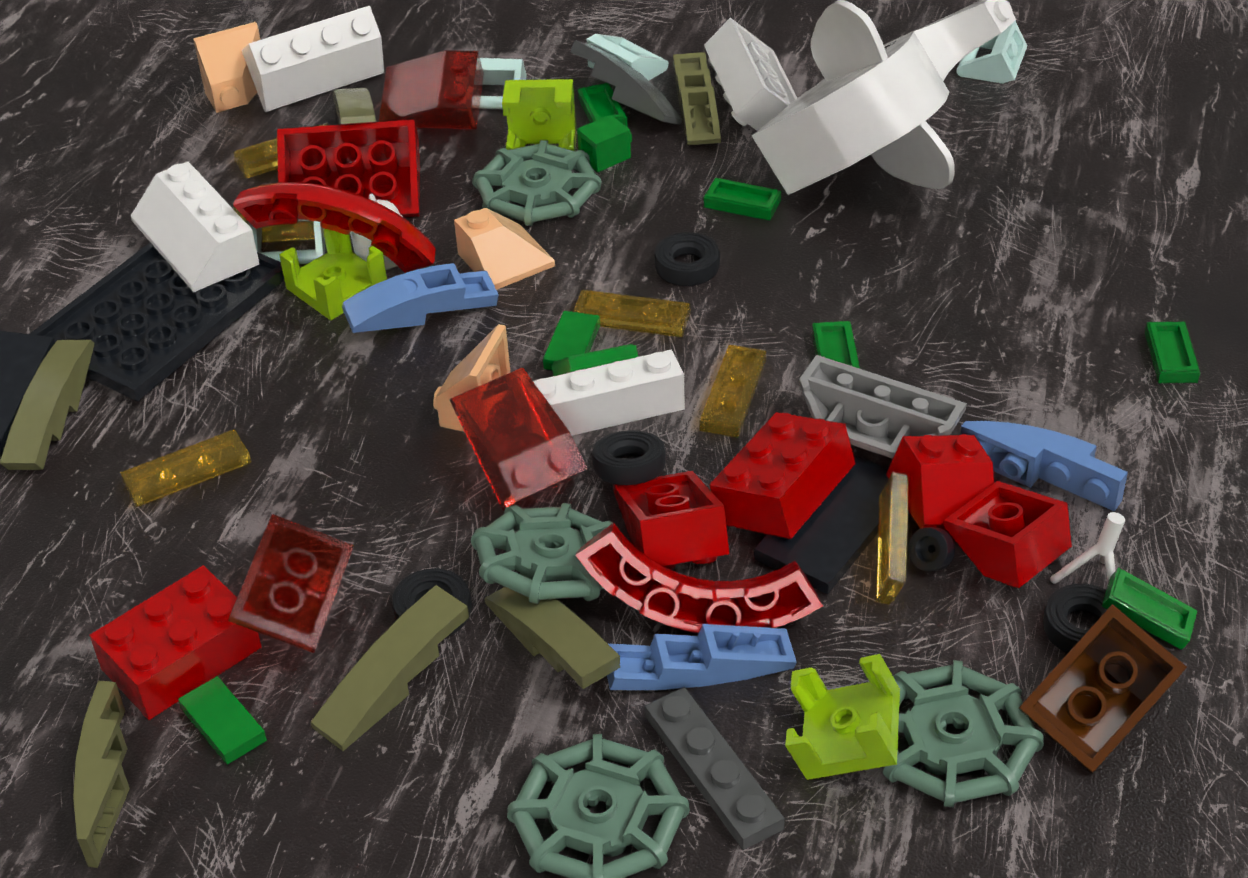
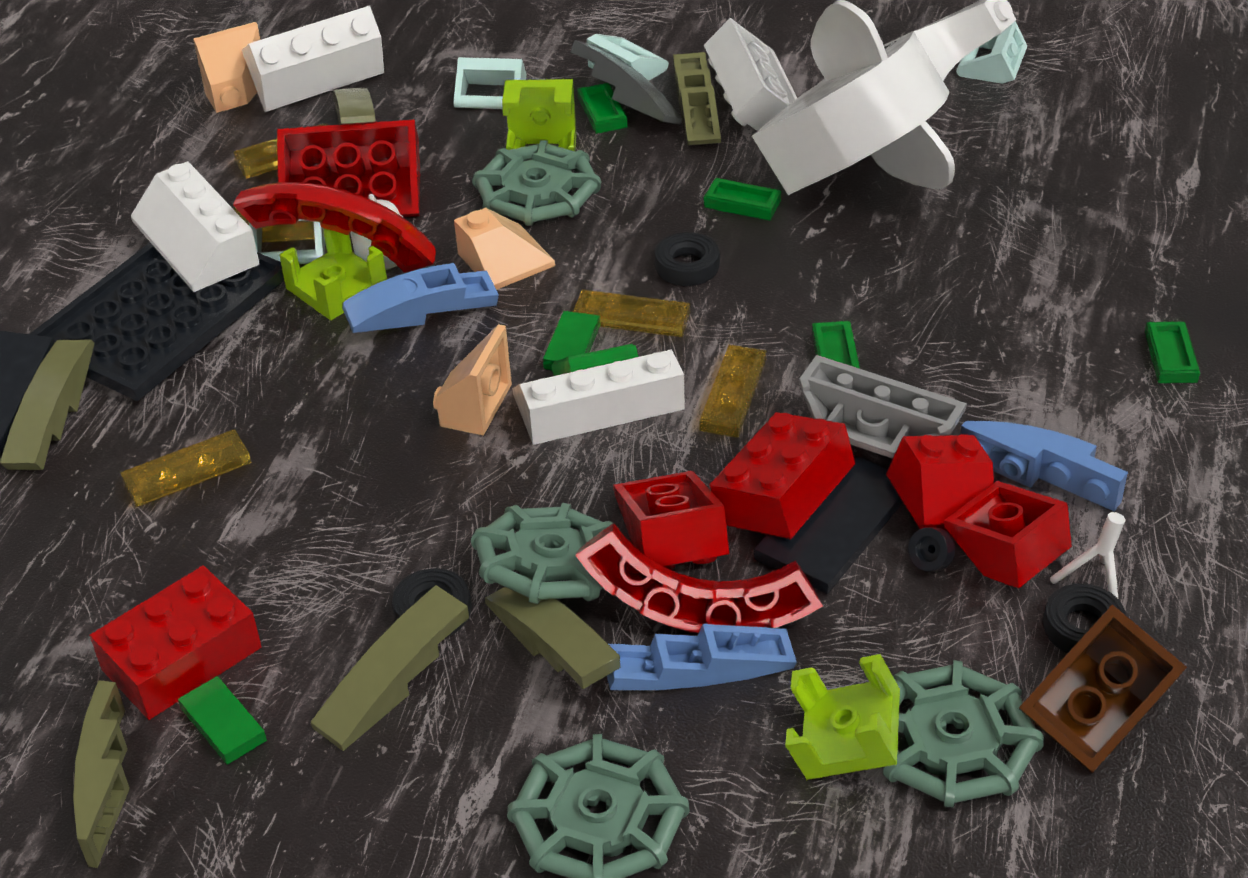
clear red slope [228,514,354,653] -> none
clear red slope [379,50,484,129] -> none
clear red slope [450,367,588,511] -> none
green brick [577,115,632,172] -> none
black tyre [592,430,666,485] -> none
dark grey plate [645,687,785,850] -> none
clear yellow tile [876,472,908,604] -> none
green tile [1102,568,1197,650] -> none

